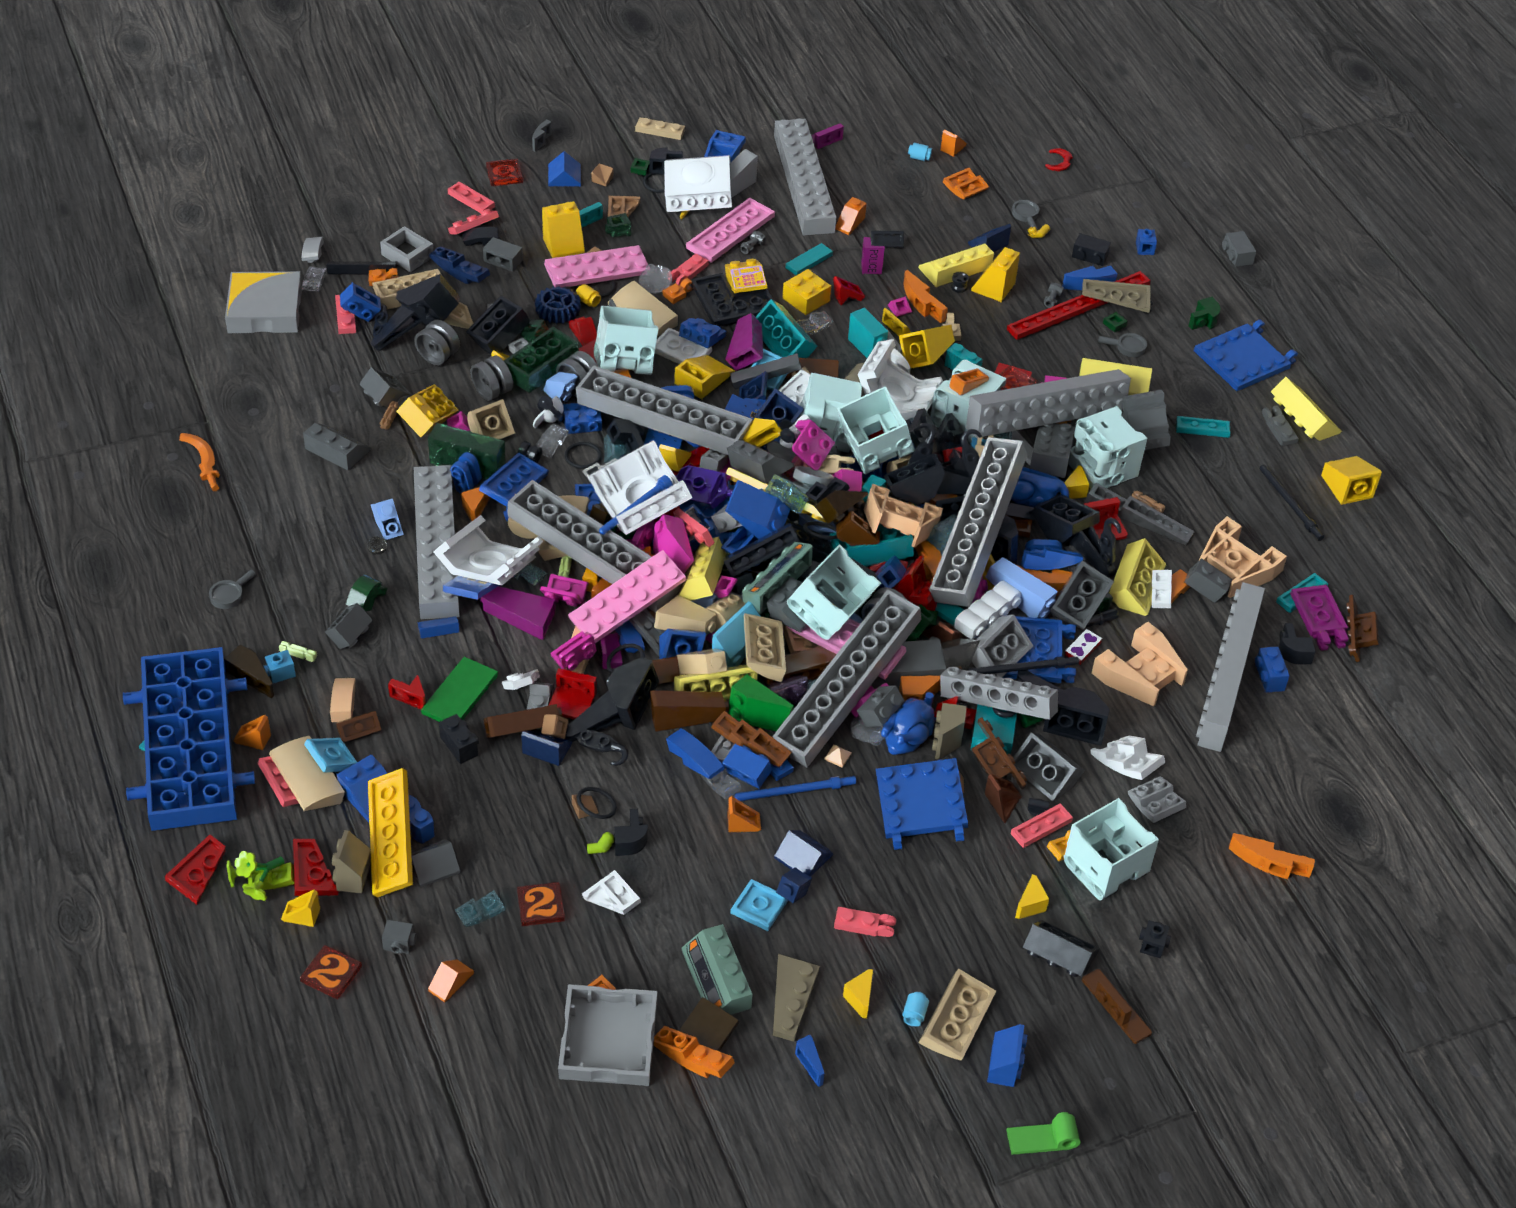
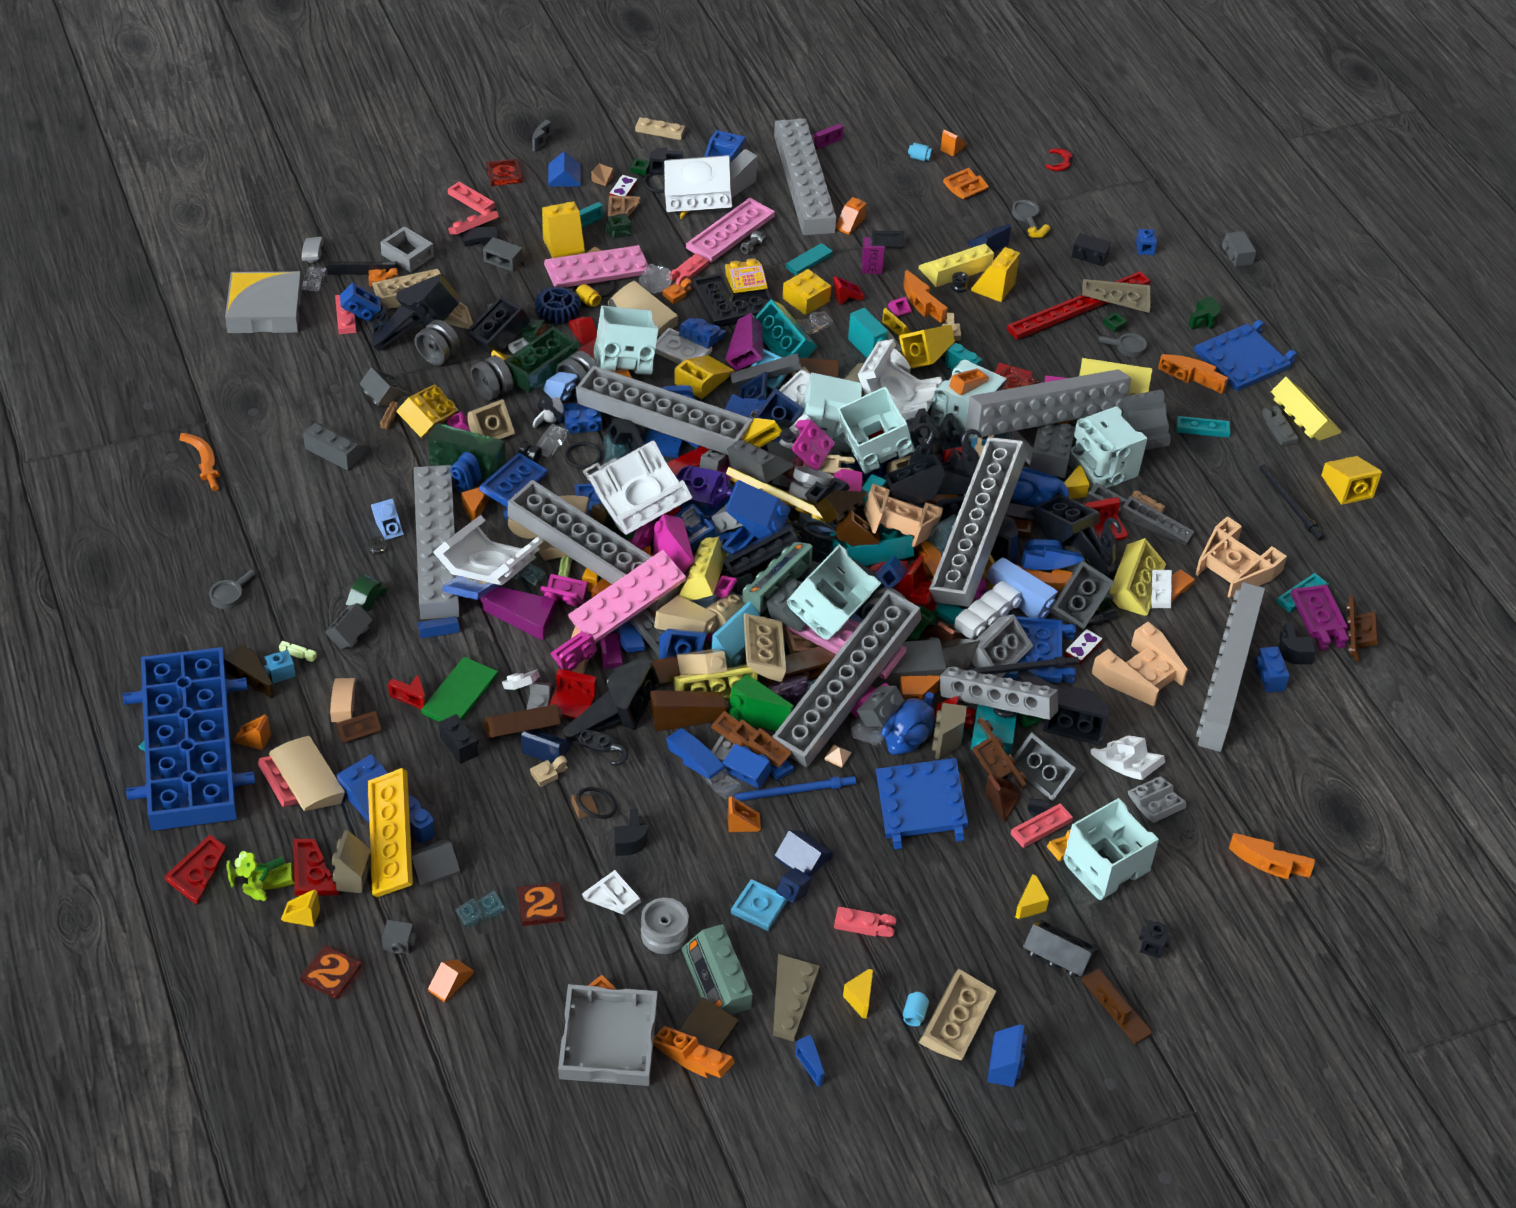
medium azure tile [304,738,357,772] -> none
dark blue slope [429,246,490,284] -> none
medium nougat slope [541,714,568,739] -> none
lime arm [587,832,615,854] -> none
blue piece [599,475,673,535] -> none
black piece [606,644,645,674] -> none
yellow slope [659,444,691,472] -> none
coral plate [673,508,715,547] -> none
clear light blue slope [765,474,809,514] -> none
bright green door [1006,1112,1080,1155] -> none
dark grey bar [1044,282,1064,308] -> none
blue slope [1062,265,1118,290] -> none
dark grey brick [1184,558,1232,603] -> none
none -> tan plate [530,755,568,787]
none -> tile [610,175,637,196]
none -> light grey wheel [641,898,689,954]
none -> orange slope [1158,354,1228,394]

